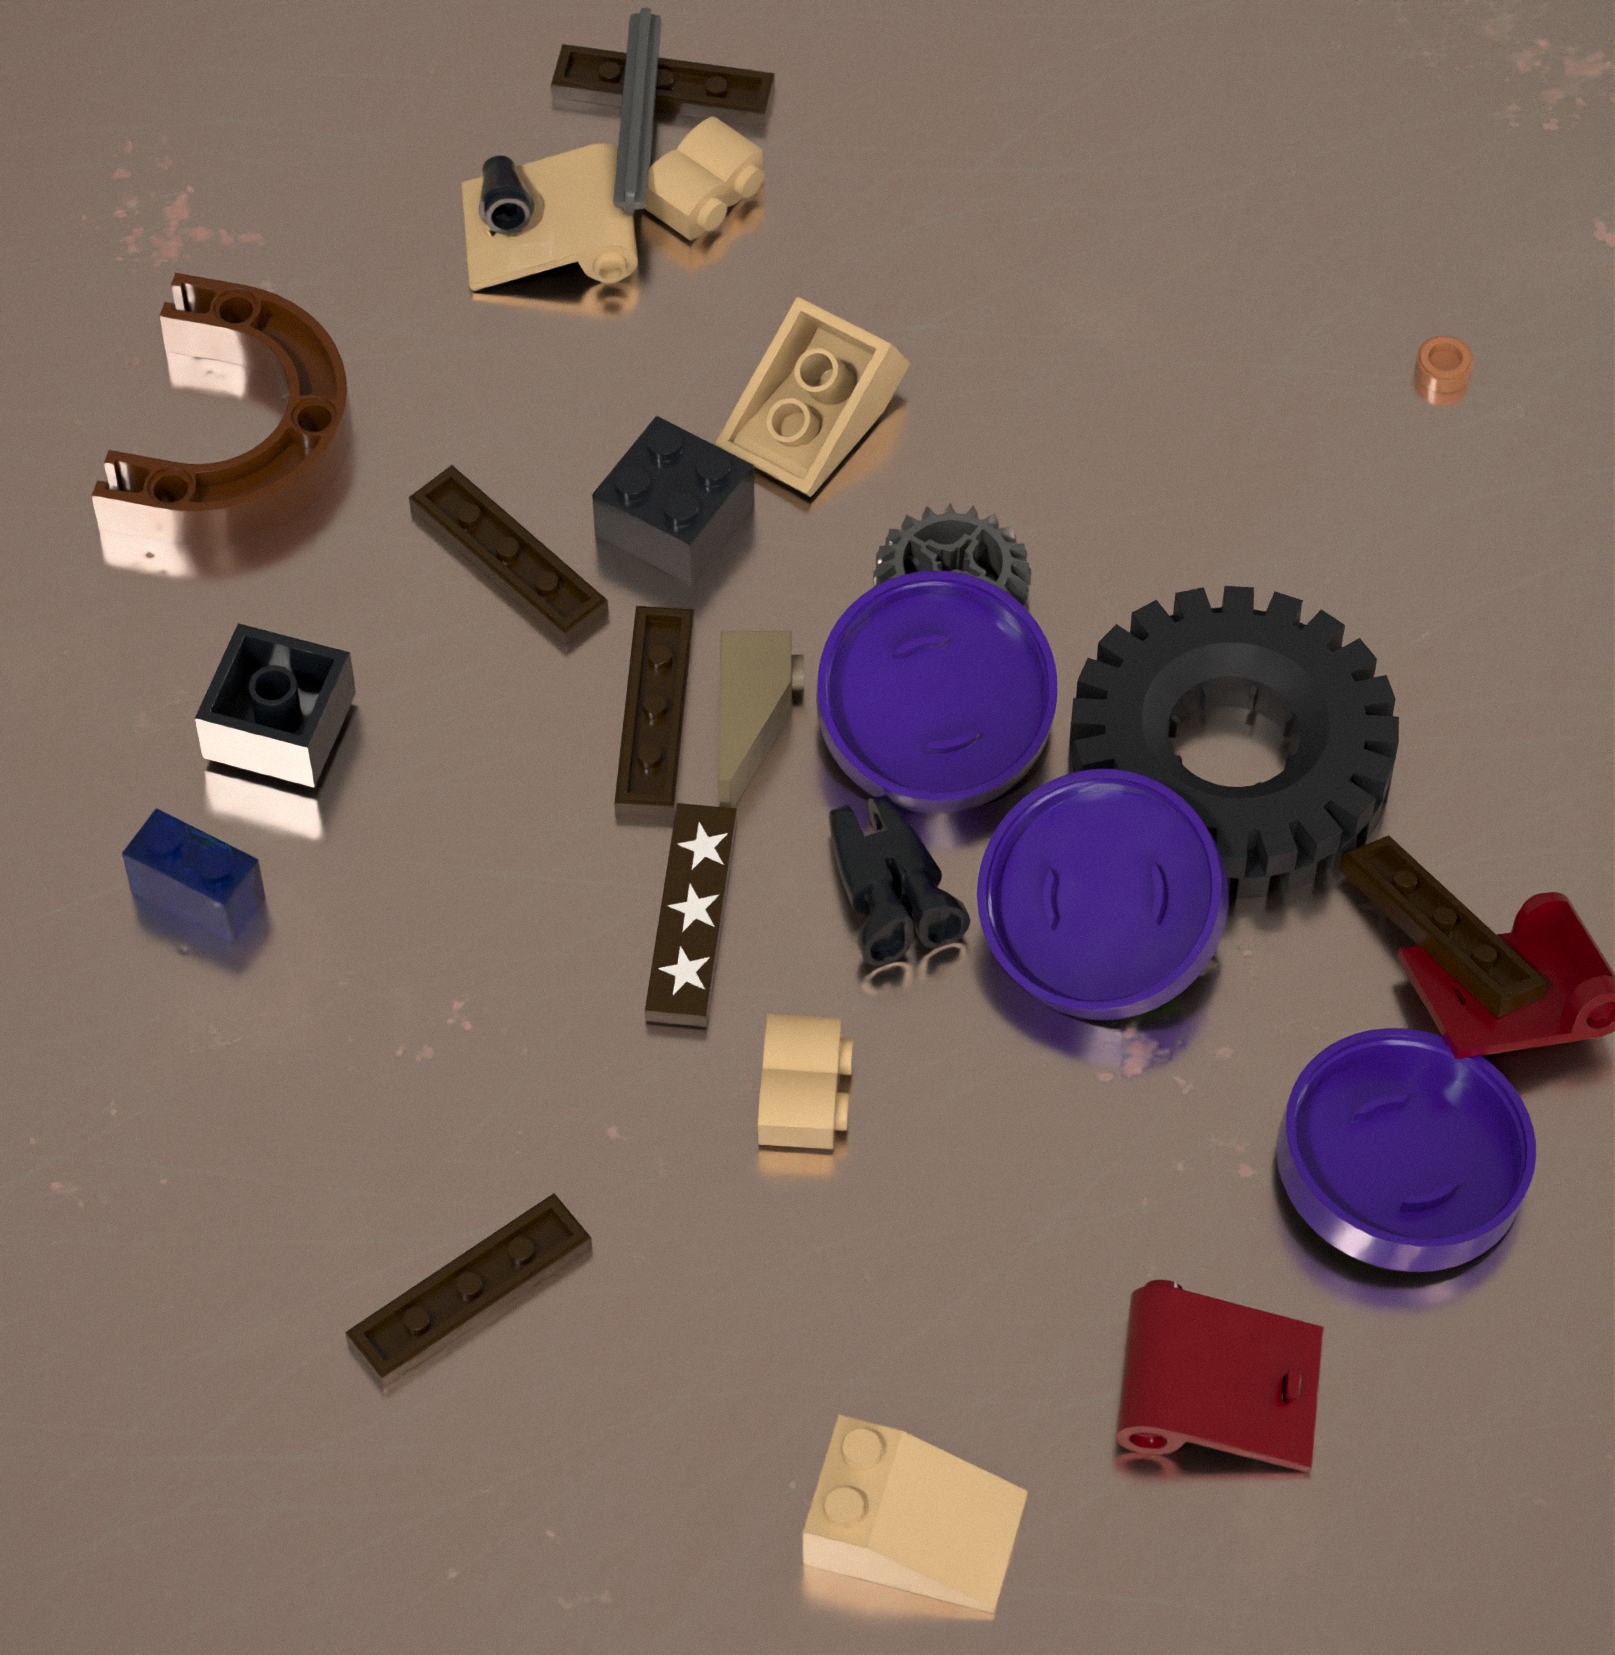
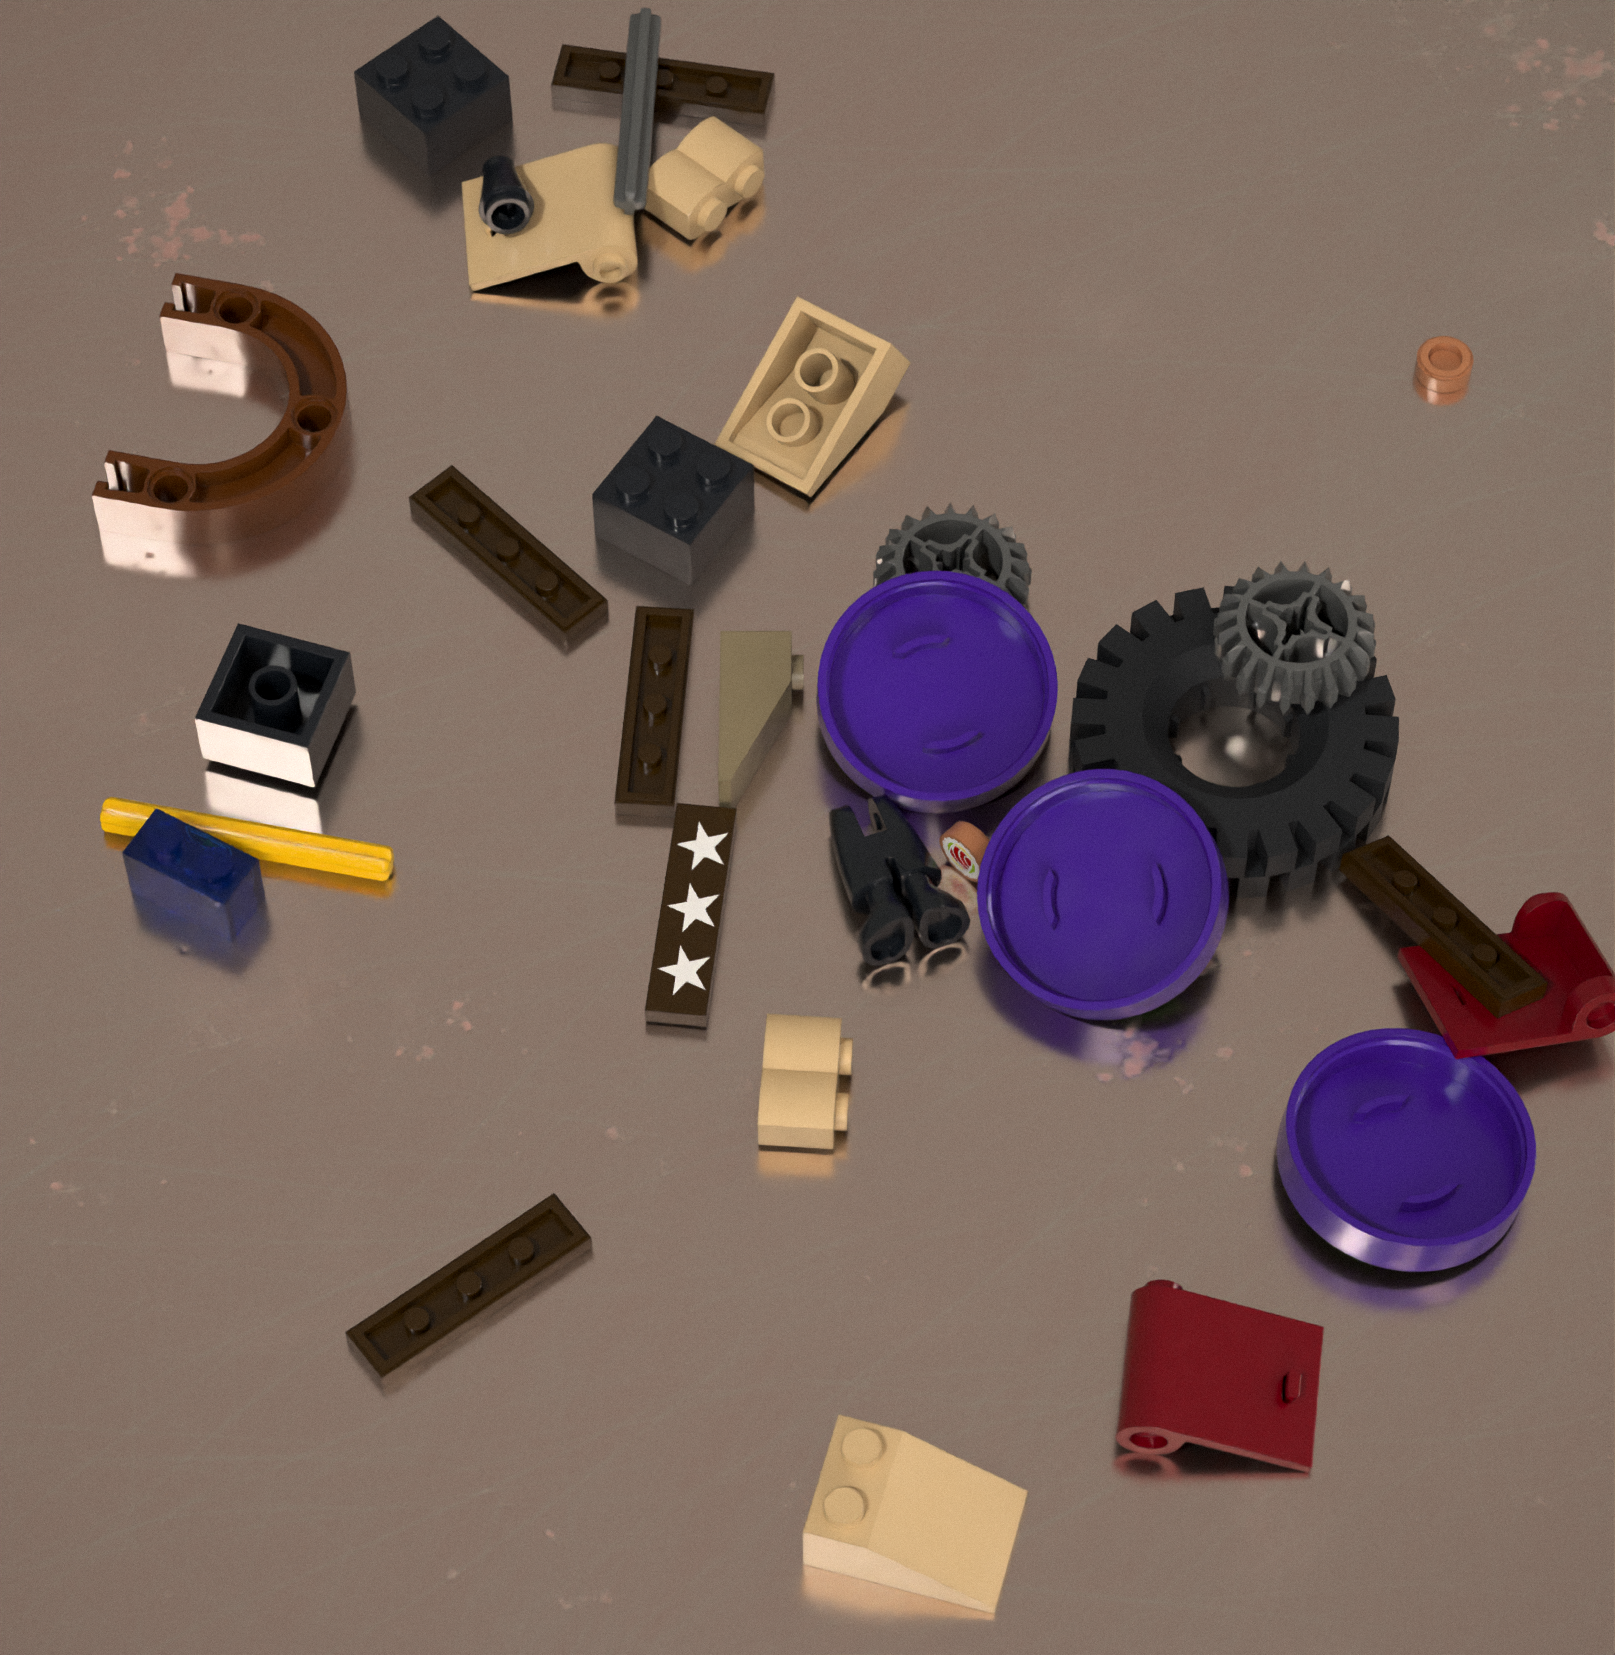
none -> yellow axle [100,797,394,881]
none -> black brick [354,16,513,177]
none -> tile [939,821,990,882]
none -> dark grey gear [1213,561,1376,715]

